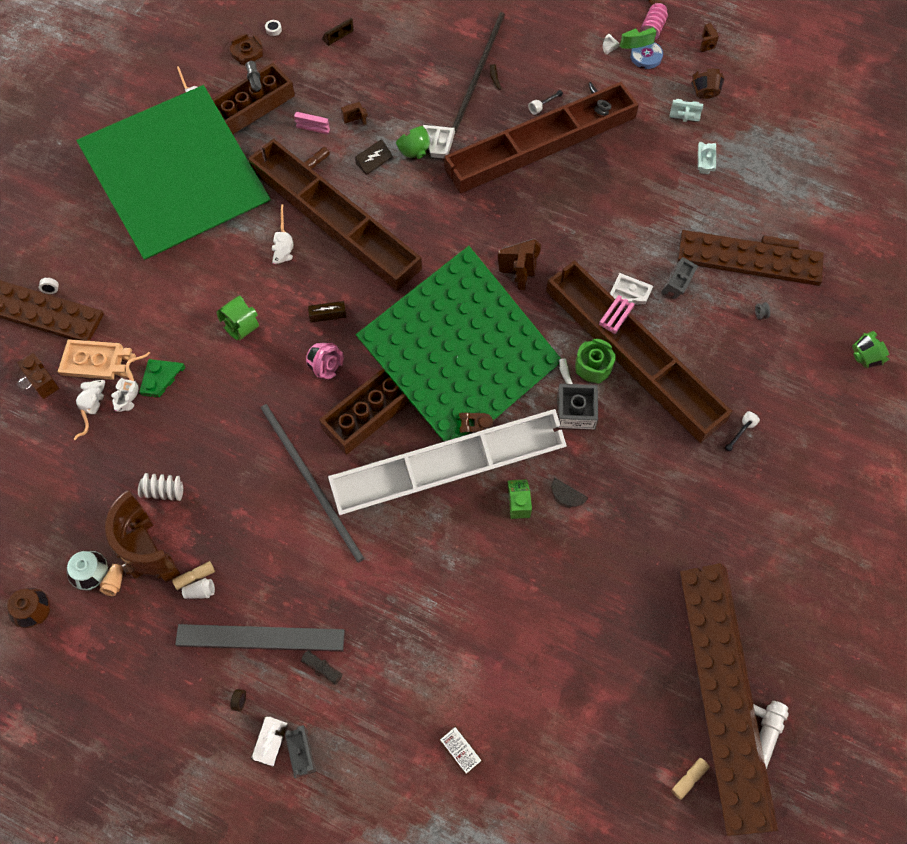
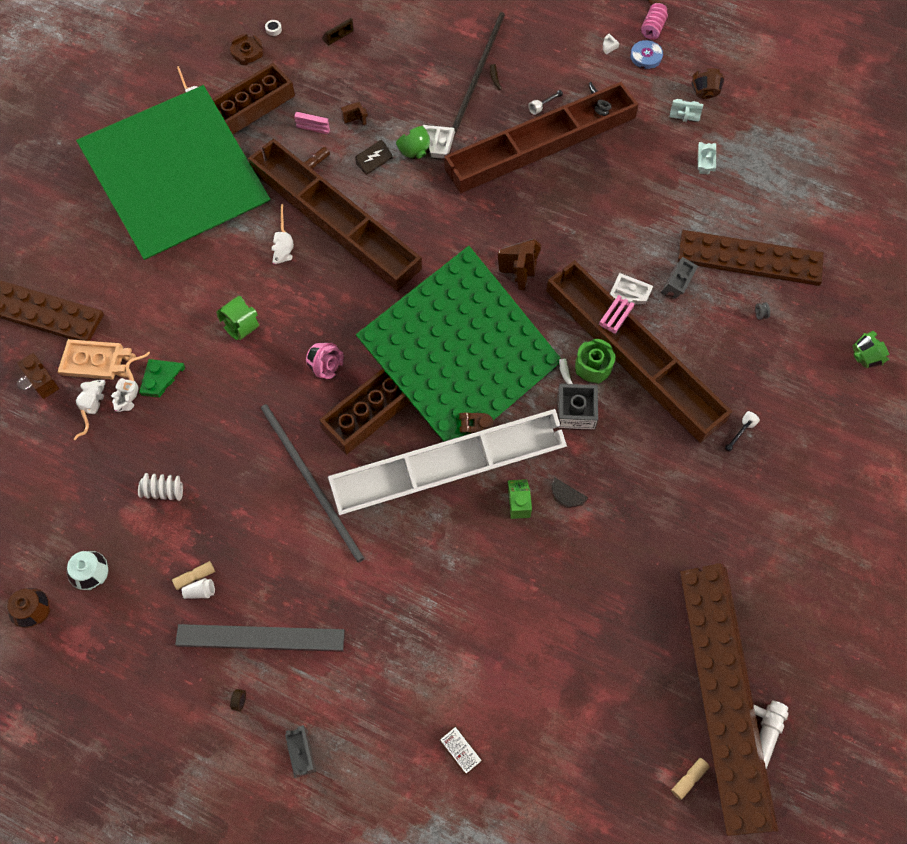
white tile [39,278,59,294] -> none
light nougat cone [100,564,123,596] -> none
reddish brown piece [105,490,180,583] -> none
dark grey axle [246,61,261,92] -> none
slope [251,716,288,767] -> none
clear smoke pin [301,650,343,685] -> none
dark brown slope [308,301,347,323] -> none
bright green slope [620,27,657,49] -> none
reddish brown bracket [700,23,719,52] -> none
reddish brown piece [761,235,799,249] -> none

